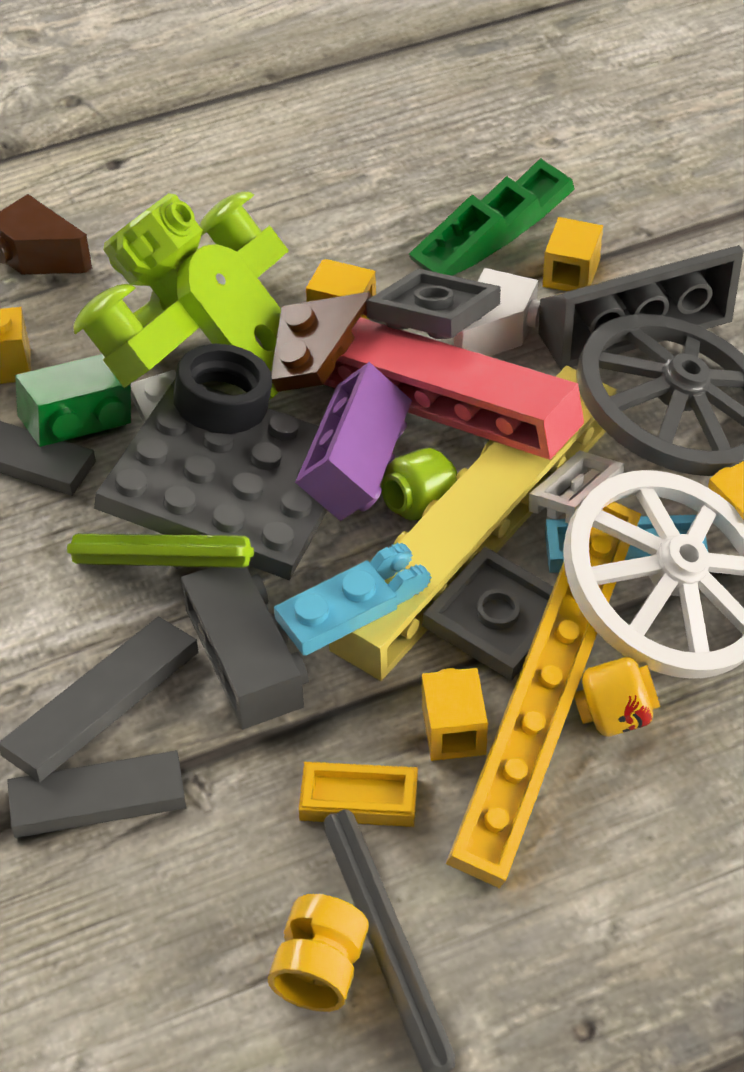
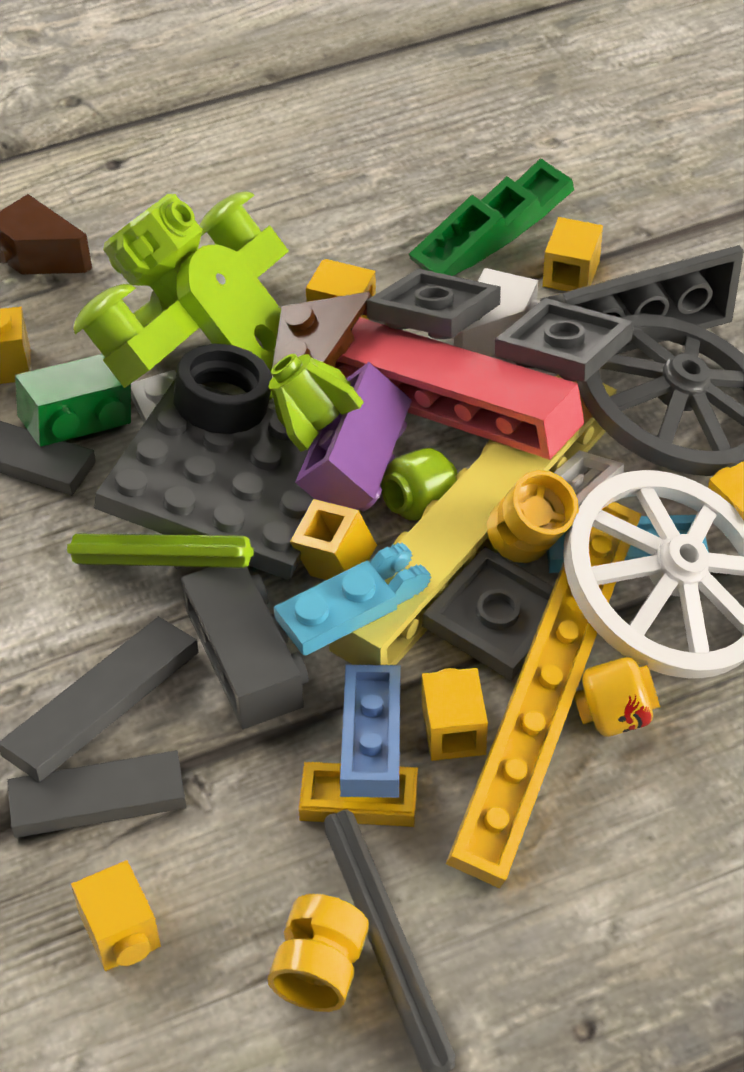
none -> yellow brick [71,860,161,972]
none -> lime brick [268,354,364,452]
none -> yellow brick [290,499,377,580]
none -> medium blue plate [340,665,401,798]
none -> yellow wheel [487,470,579,563]
none -> dark grey plate [495,298,633,382]

